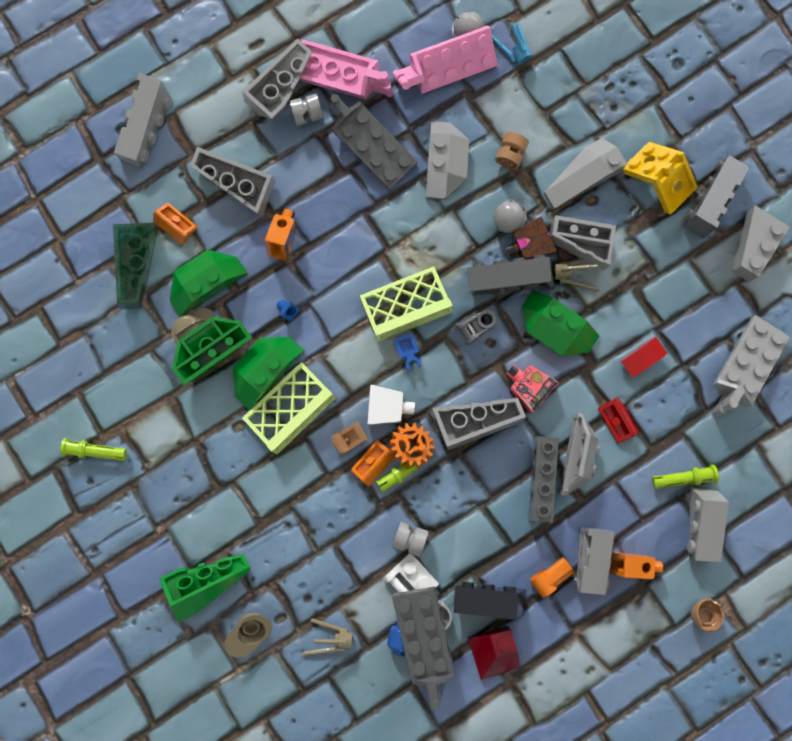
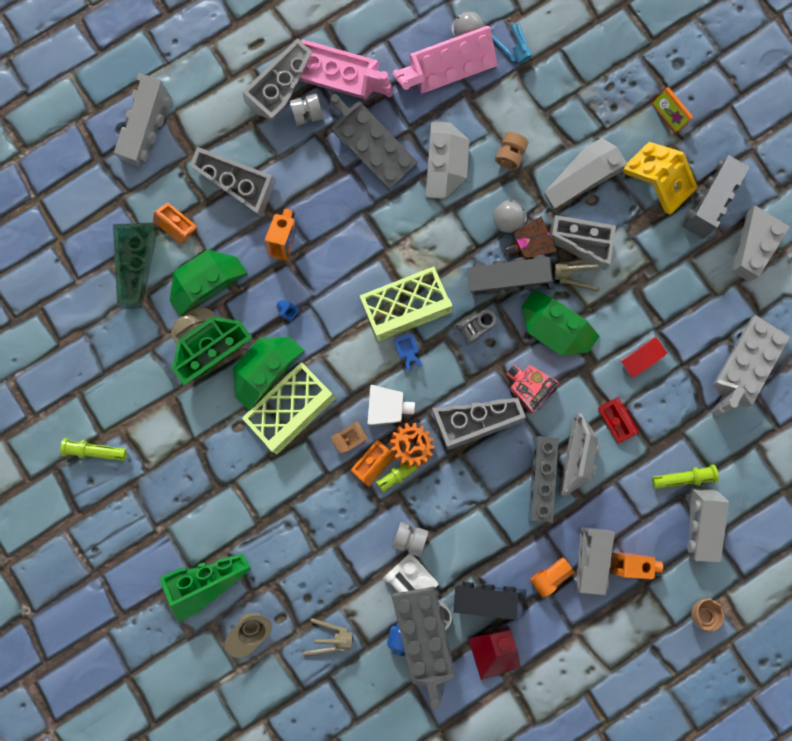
none -> slope [652,87,693,133]

